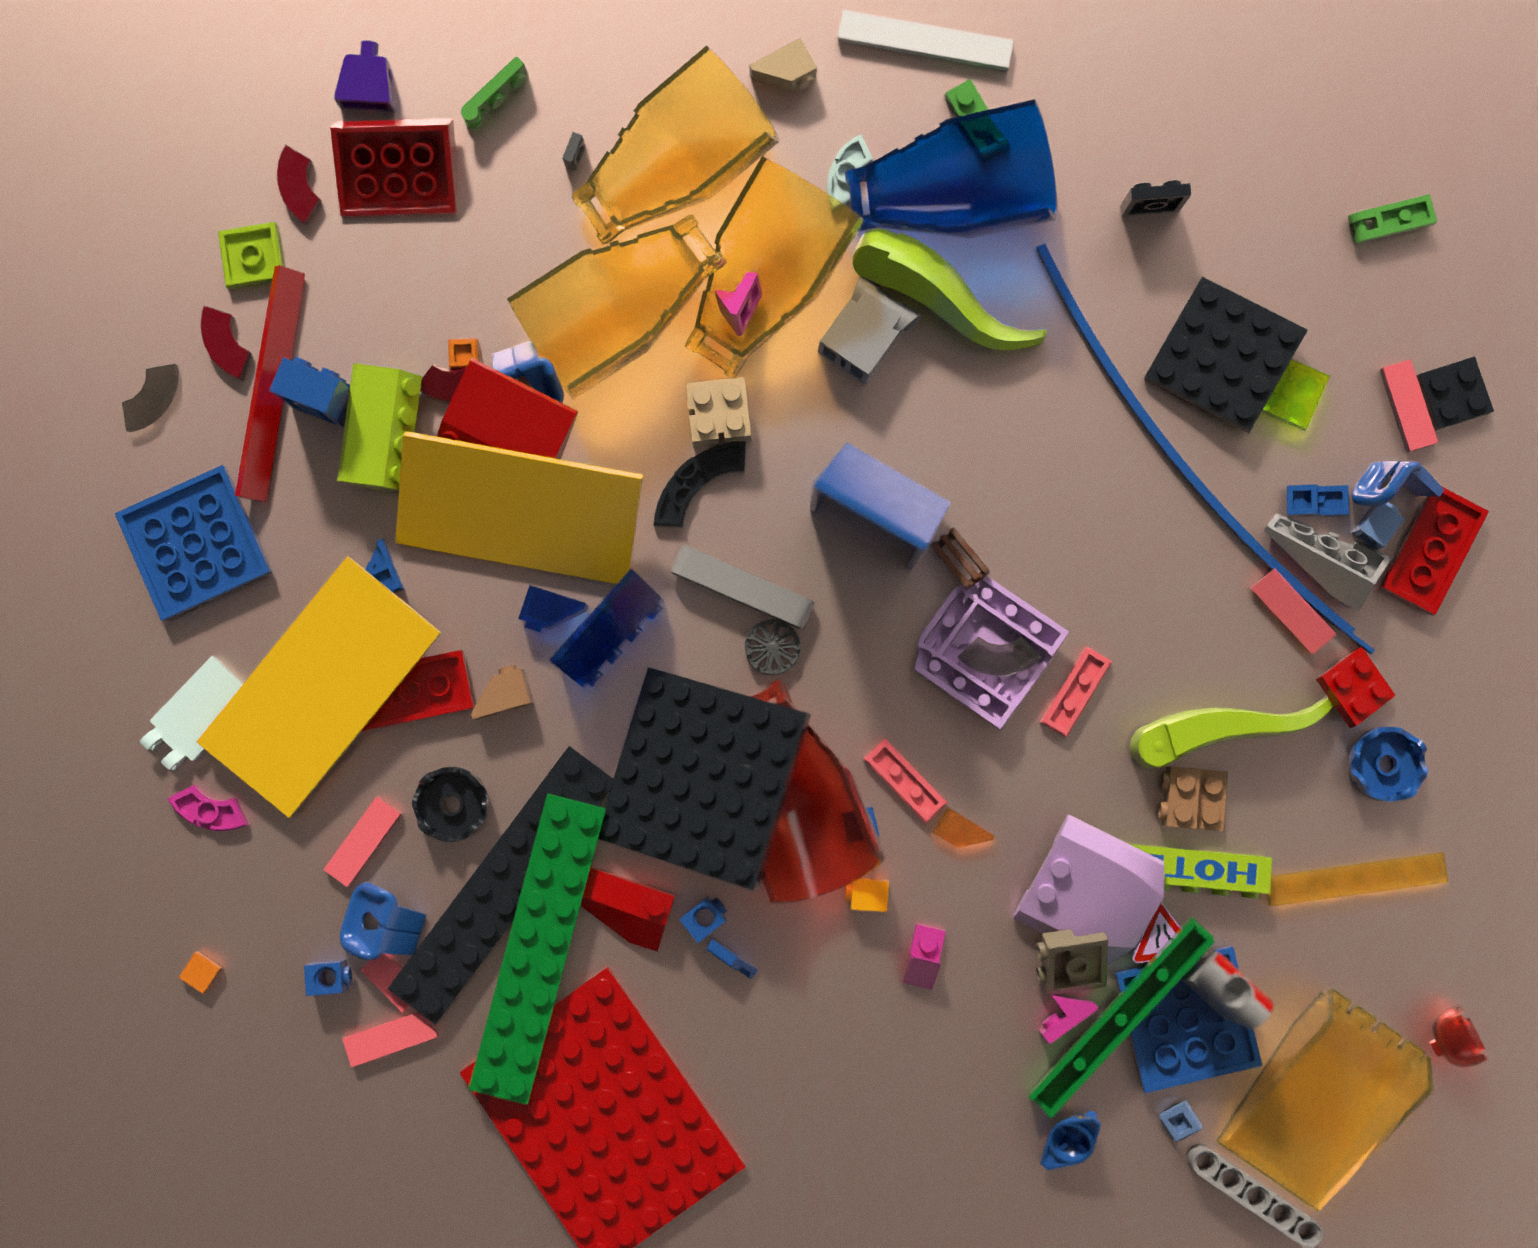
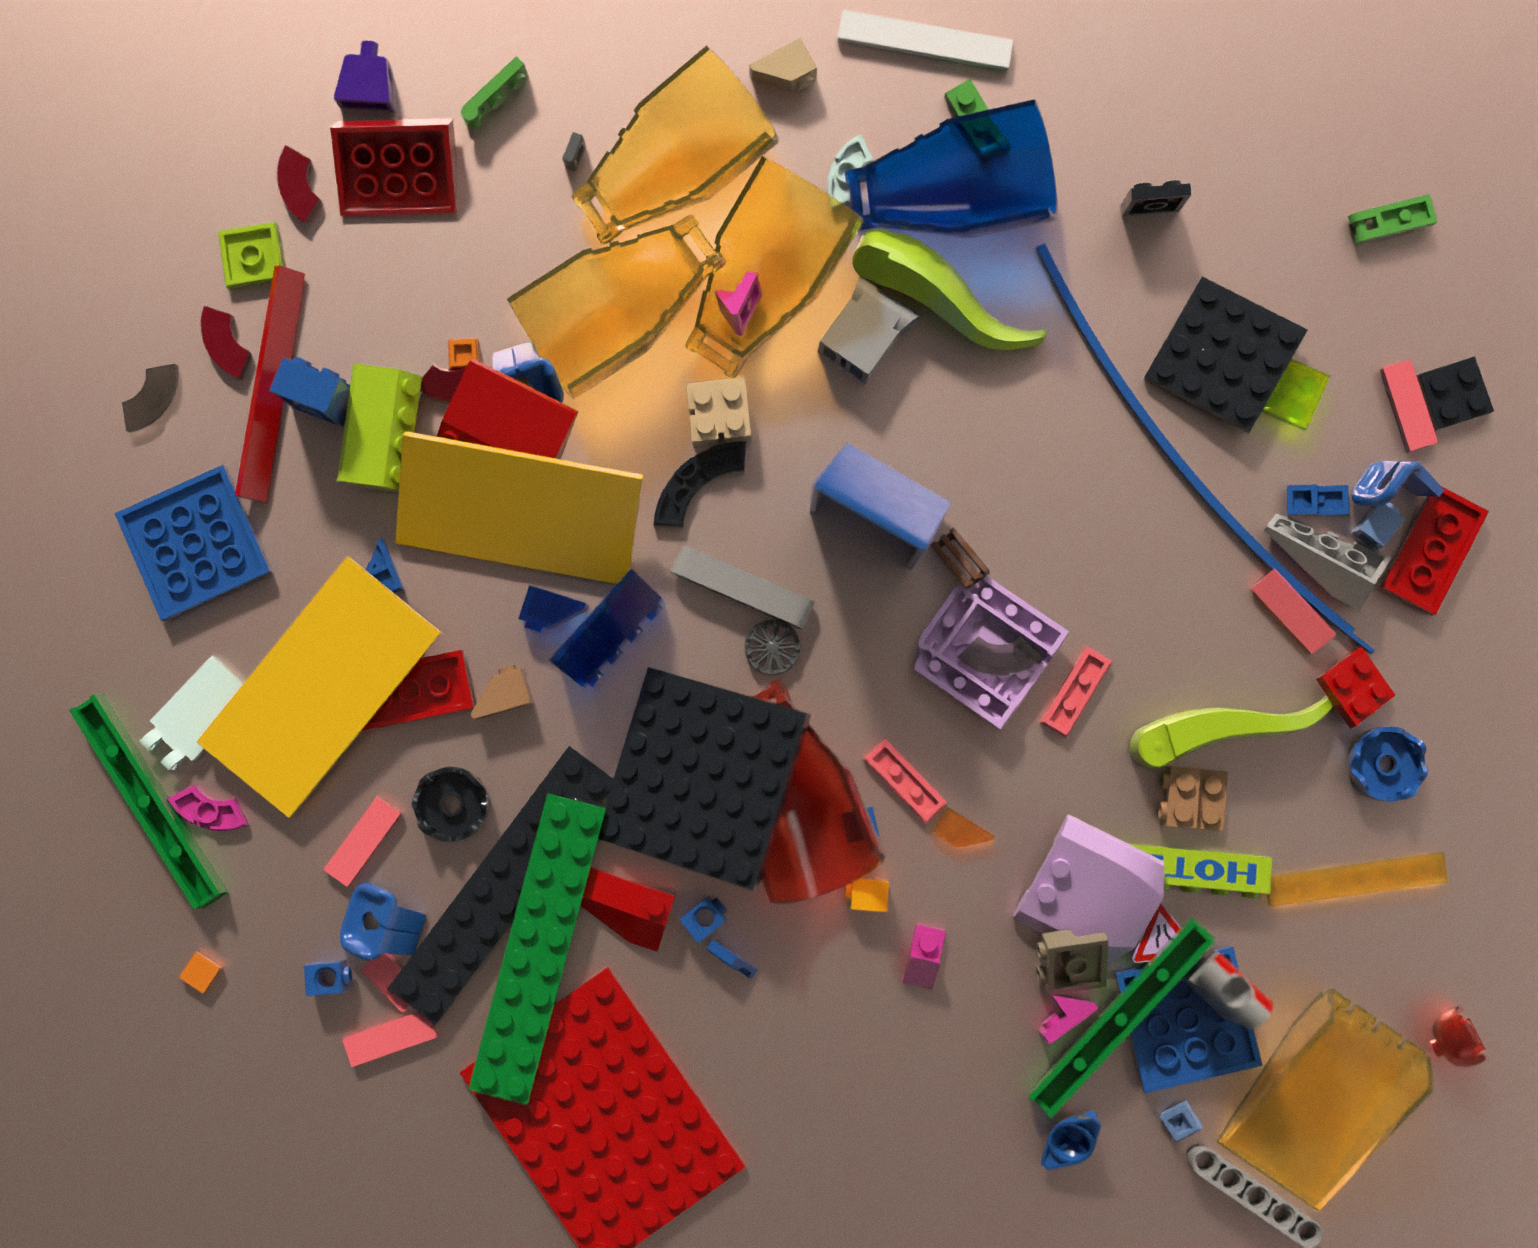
none -> green tile [69,694,229,910]

